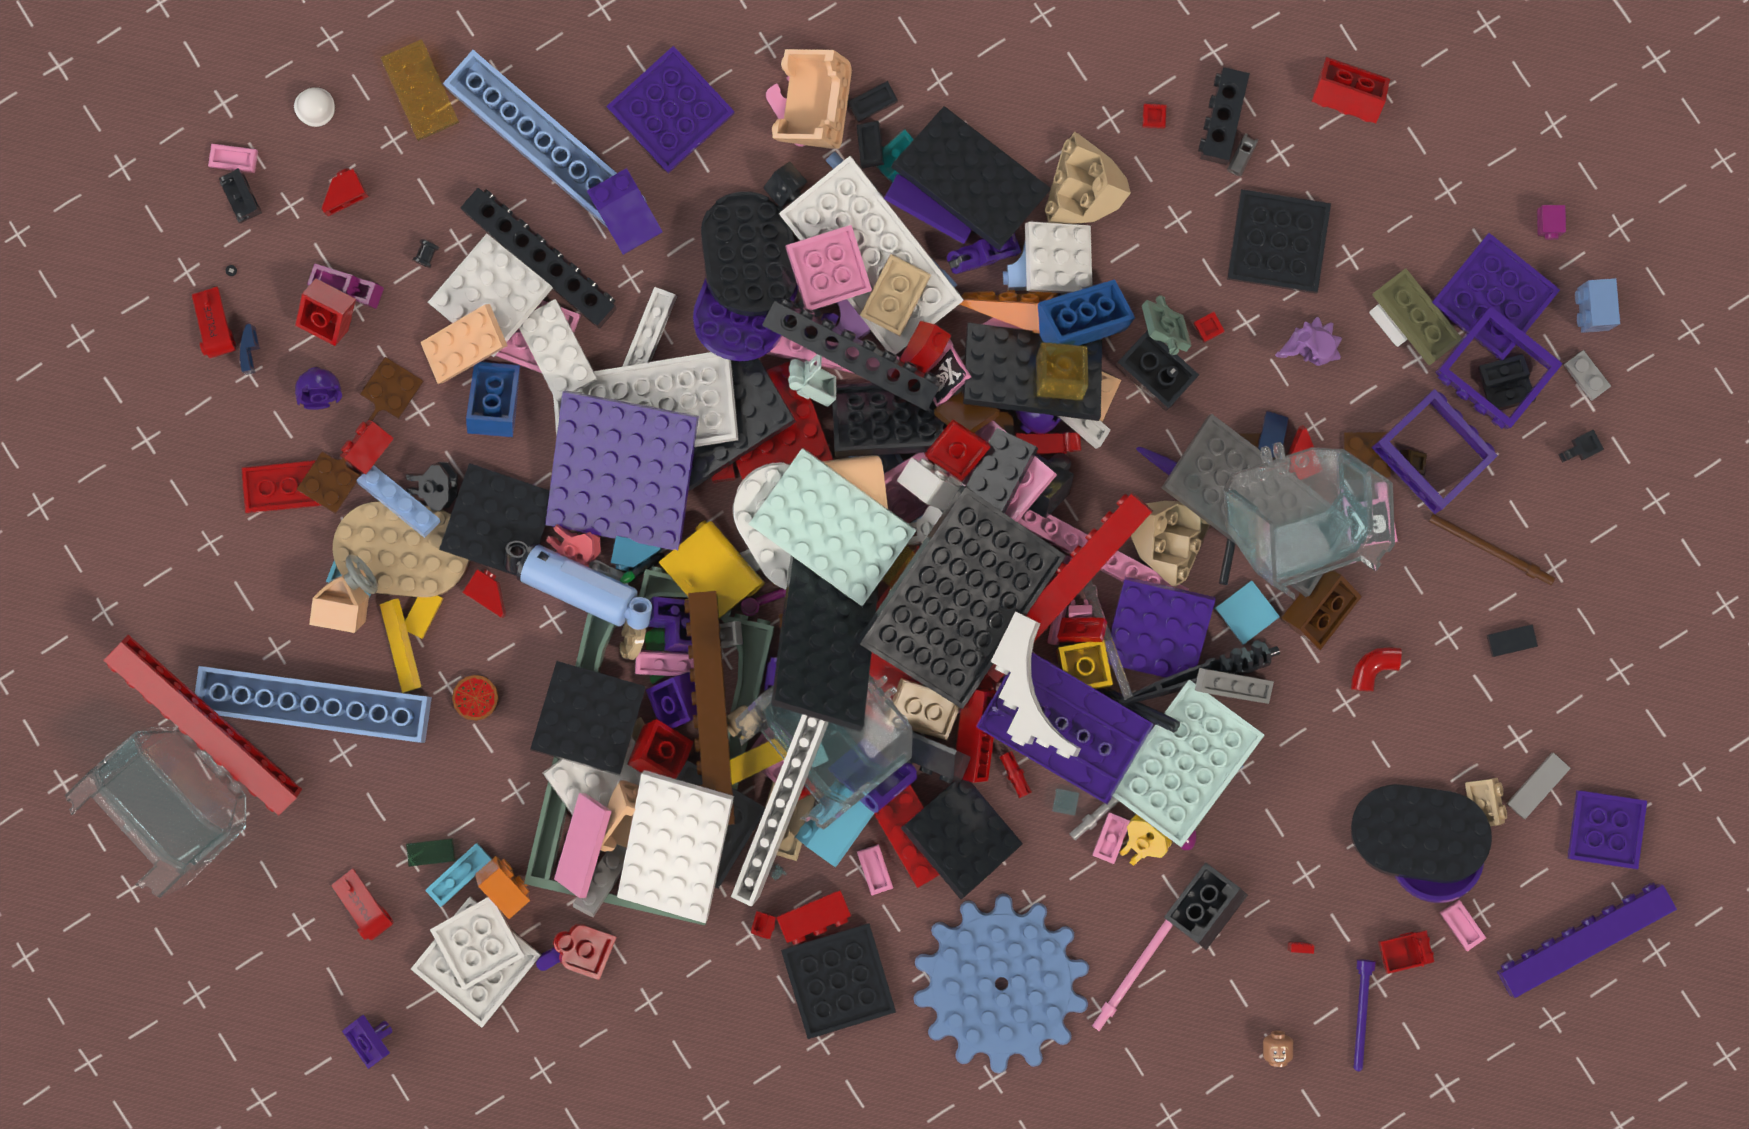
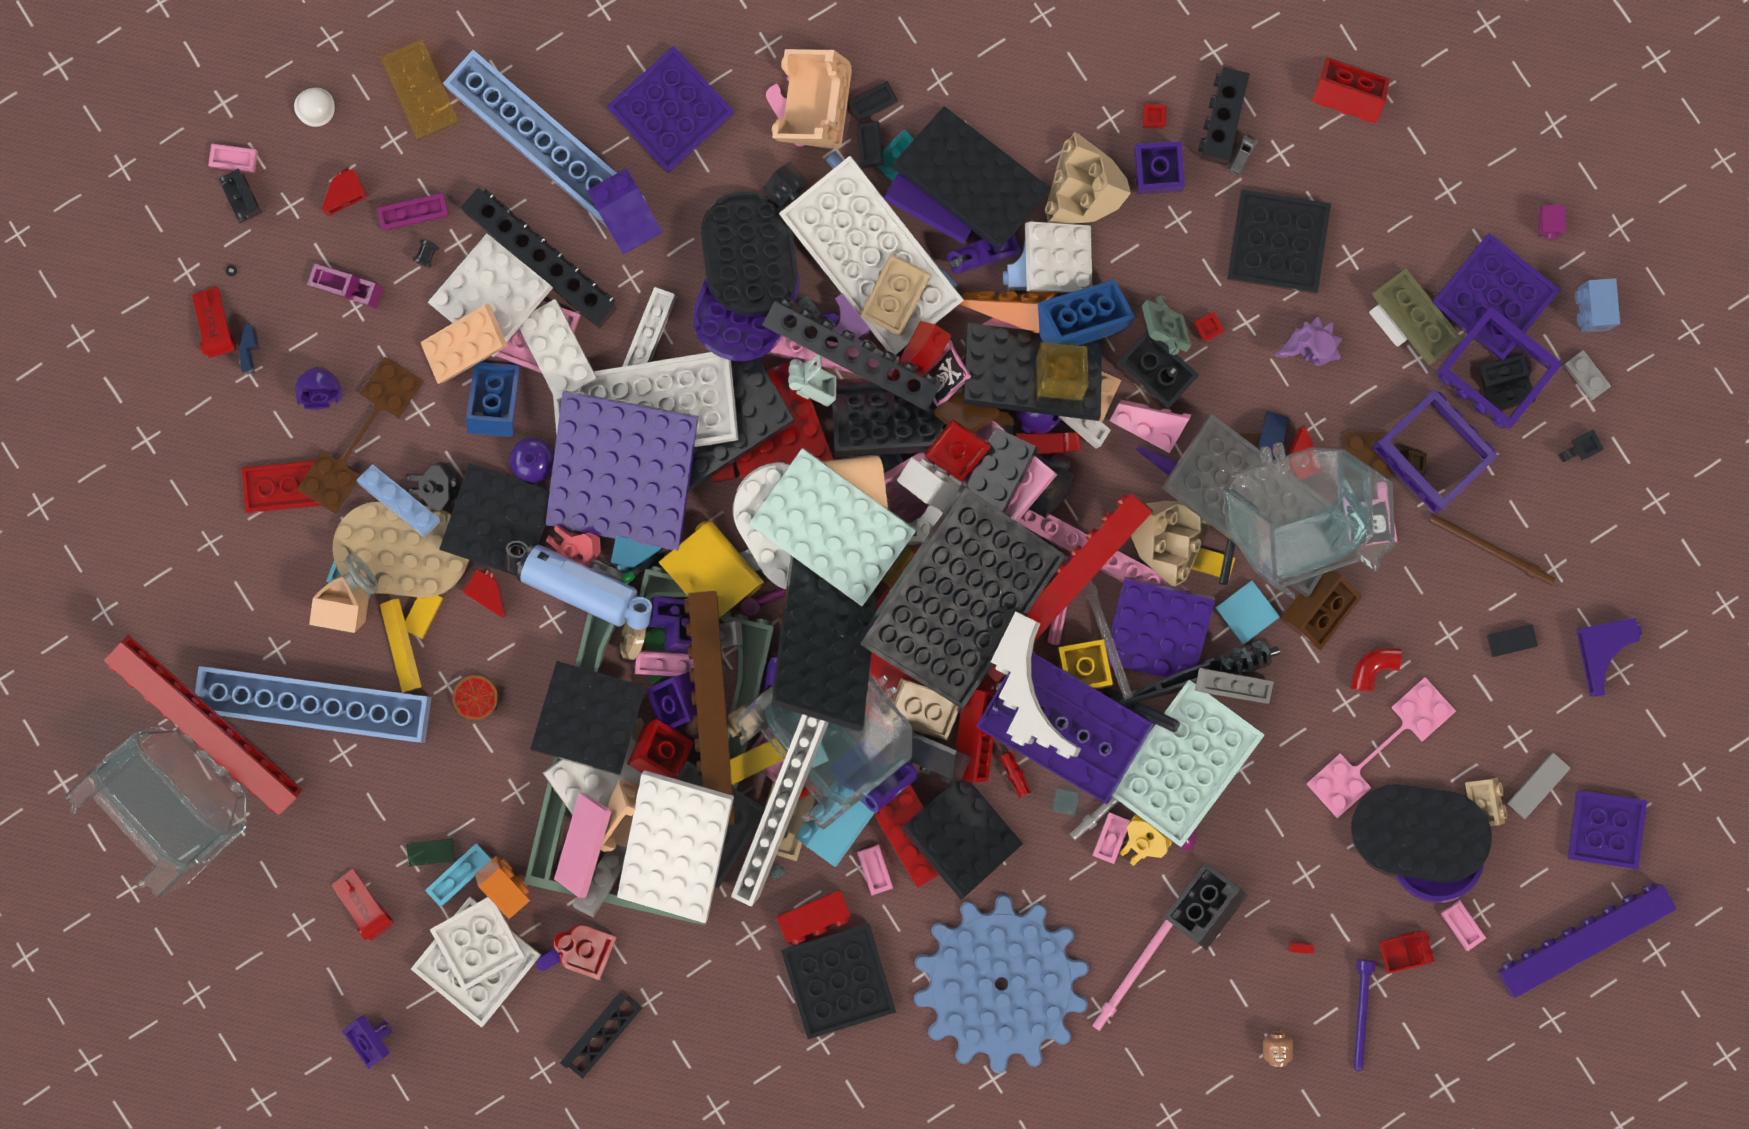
red brick [295,278,356,346] -> none
red brick [340,420,394,474] -> none
red plate [751,911,776,939] -> none
bright pink plate [785,225,872,310] -> none
red plate [1057,618,1107,642] -> none
bright pink tile [1068,599,1092,618] -> none
none -> magenta plate [377,193,449,231]
none -> dark purple cylinder [509,438,554,484]
none -> black fence [560,990,643,1079]
none -> bright pink wing [1109,400,1191,453]
none -> dark purple brick [1134,141,1185,194]
none -> yellow tile [1191,548,1235,578]
none -> bright pink hinge [1306,677,1456,818]
none -> dark purple arch [1576,618,1642,697]

